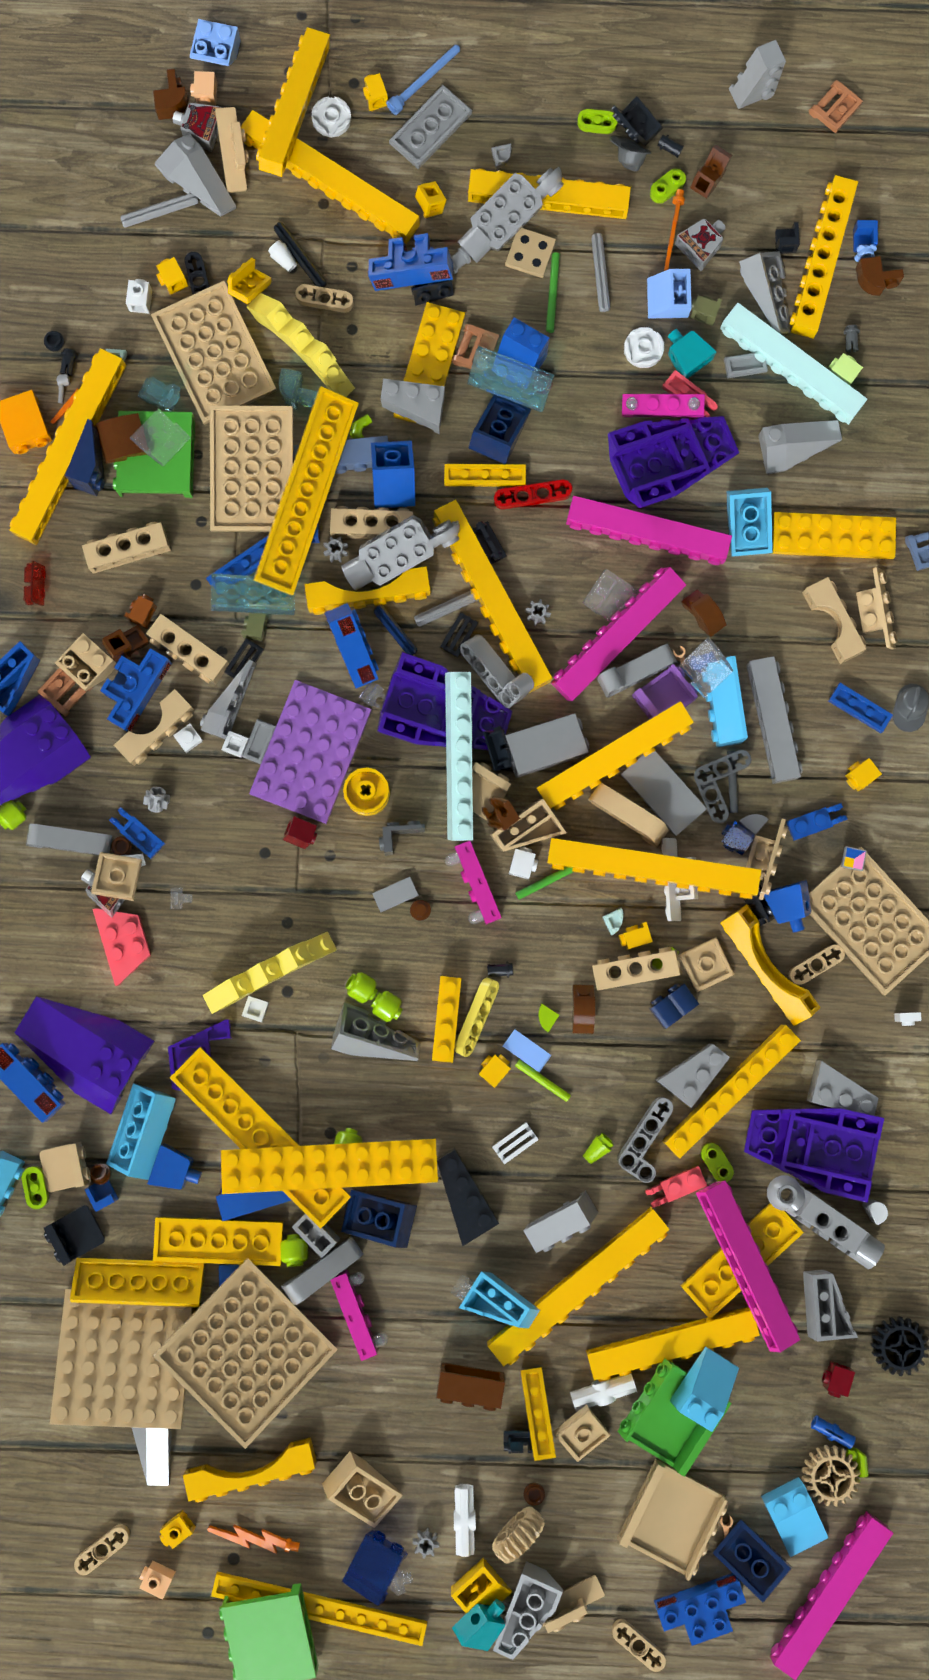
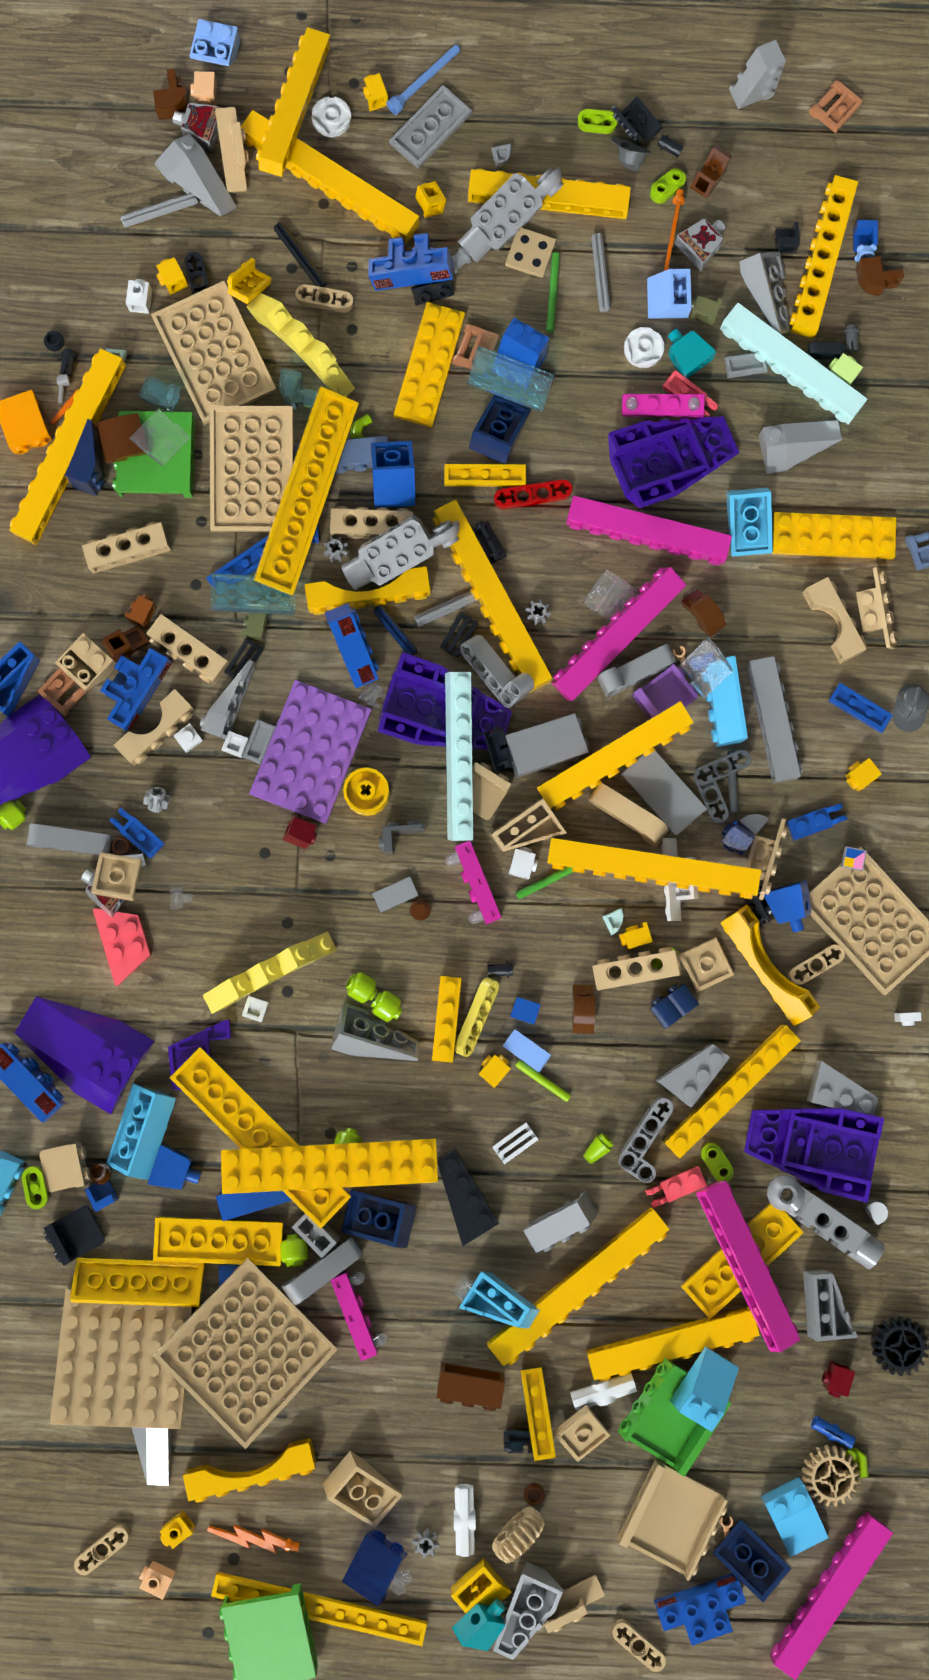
clear red hinge [23,561,46,606] -> none
white cone [268,240,297,272] -> none
light grey wedge [381,378,445,434] -> none
reddish brown hinge [482,796,521,831] -> none
lime tile [538,1004,559,1032] -> none
none -> blue panel [510,997,541,1025]
none -> black beam [807,342,846,360]

